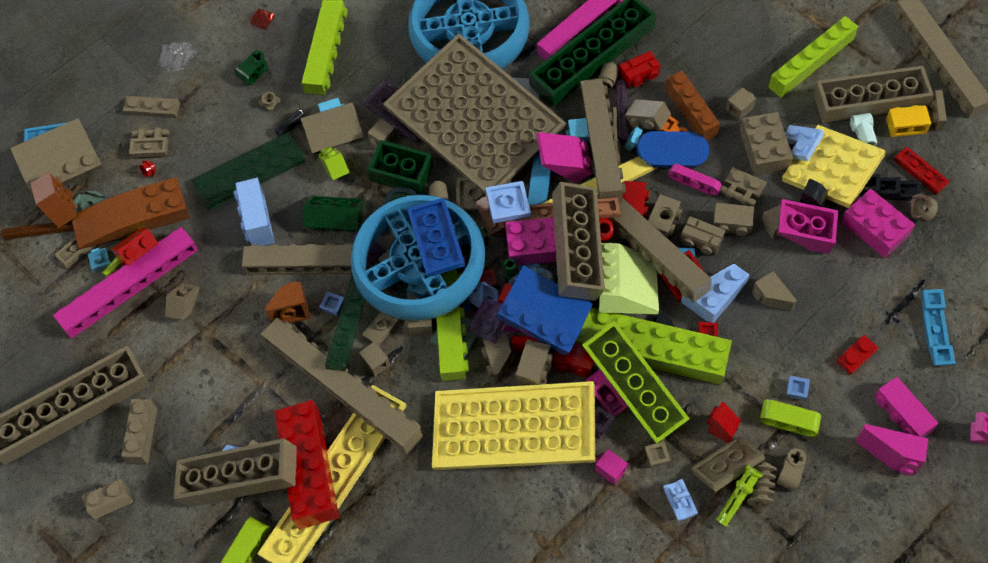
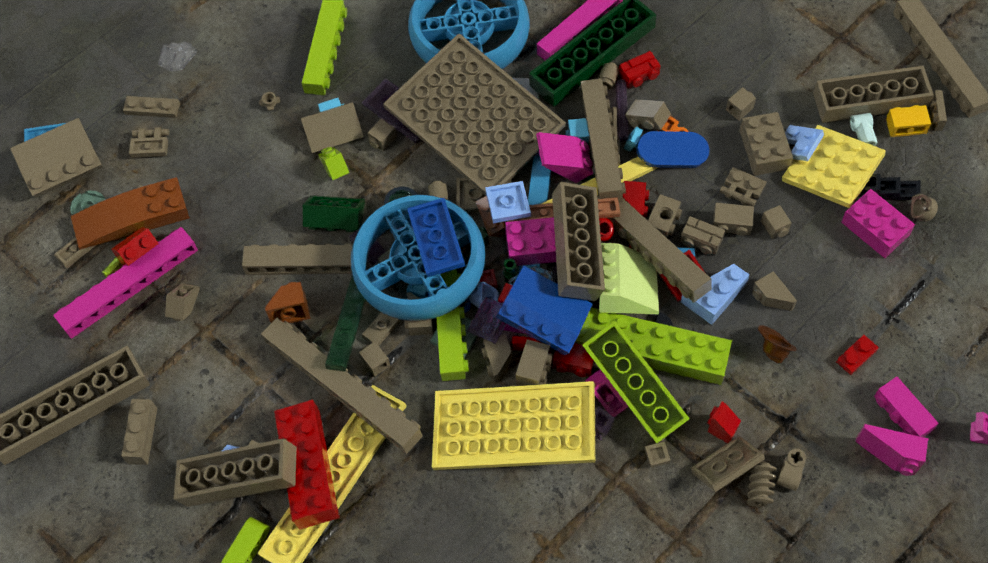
reddish brown axle [1,220,74,239] -> none
dark orange brick [30,172,77,228] -> none
dark tan brick [82,479,133,519] -> none
medium azure tile [88,248,111,272] -> none
red plate [139,160,156,177] -> none
clear green plate [192,132,306,210] -> none
light blue brick [234,178,275,246] -> none
dark green piece [235,51,268,85] -> none
clear red tile [250,8,274,30] -> none
black axle [274,109,305,138] -> none
medium blue plate [319,291,346,317] -> none
dark green brick [367,140,433,195] -> none
dark pink brick [595,449,628,486] -> none
light blue hips [663,479,698,522] -> none
dark orange brick [665,71,720,141] -> none
dark pink beam [668,164,722,196] -> none
red tile [697,322,718,337] -> none
lime pin [716,465,763,526] -> none
lime beam [759,400,822,437] -> none
lime brick [768,16,859,98] -> none
dark pink slope [778,199,838,254] -> none
medium blue plate [786,376,810,401] -> none
black brick [799,178,828,207] -> none
red tile [893,147,950,195] -> none
dark azure slope [922,289,956,366] -> none
none -> reddish brown piece [758,325,797,364]

